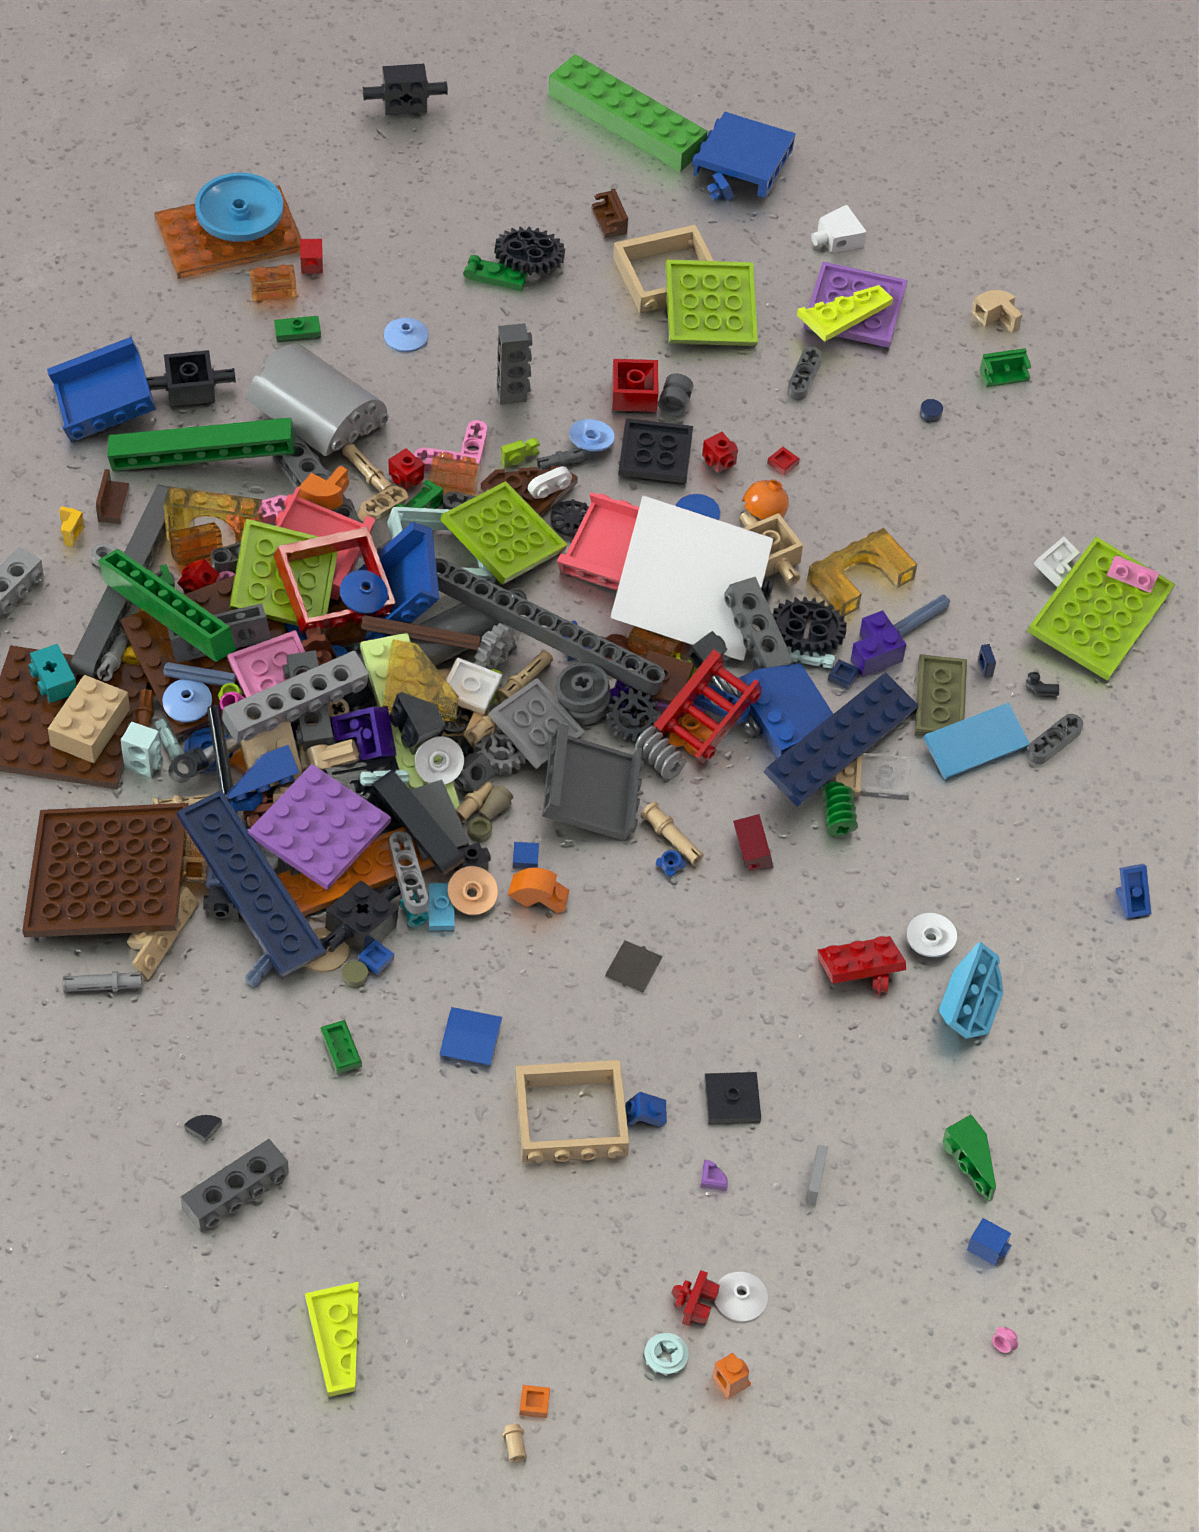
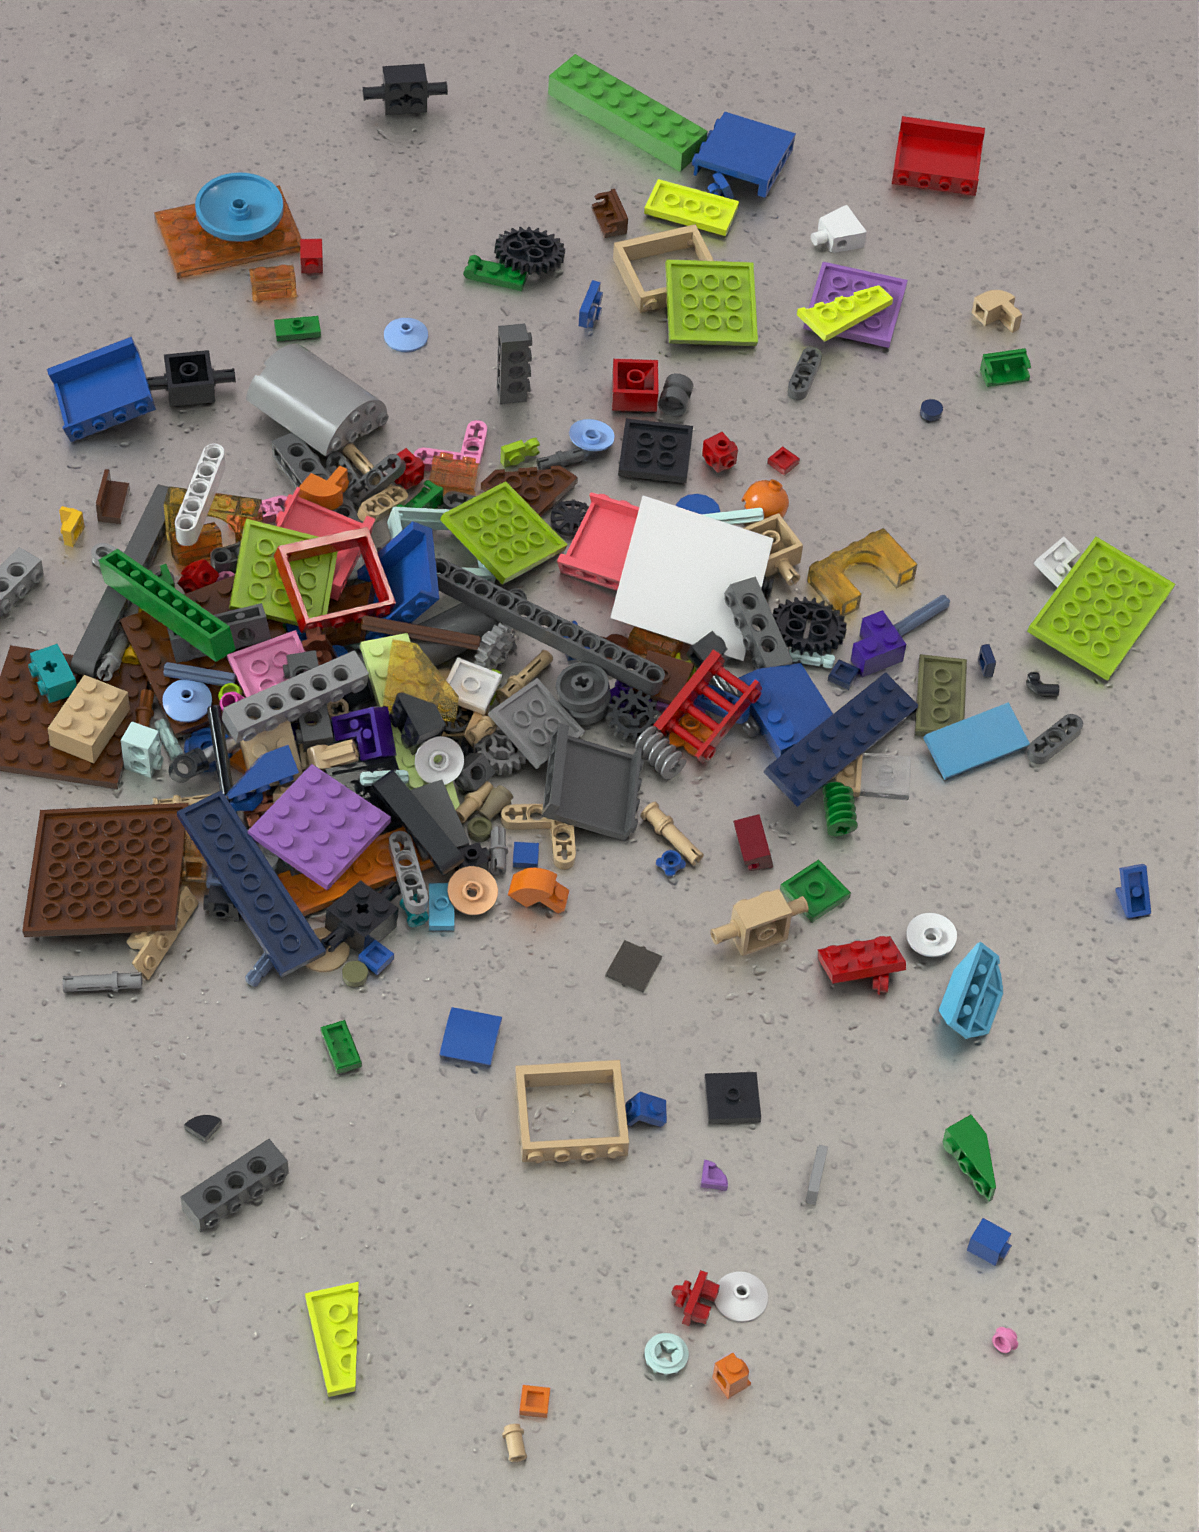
green brick [107,418,295,471] -> none
blue dish [340,570,388,614] -> none
white plate [528,466,572,499] -> none
bright pink hinge [1107,555,1159,593] -> none
none -> white beam [175,443,226,546]
none -> dark grey beam [326,452,406,507]
none -> light grey axle [488,826,508,875]
none -> tan beam [501,804,576,870]
none -> blue plate [578,280,603,328]
none -> neon yellow plate [644,179,739,236]
none -> light aqua axle [702,508,764,525]
none -> tan brick [710,889,809,956]
none -> green tile [780,859,851,923]
none -> red panel [892,116,985,196]

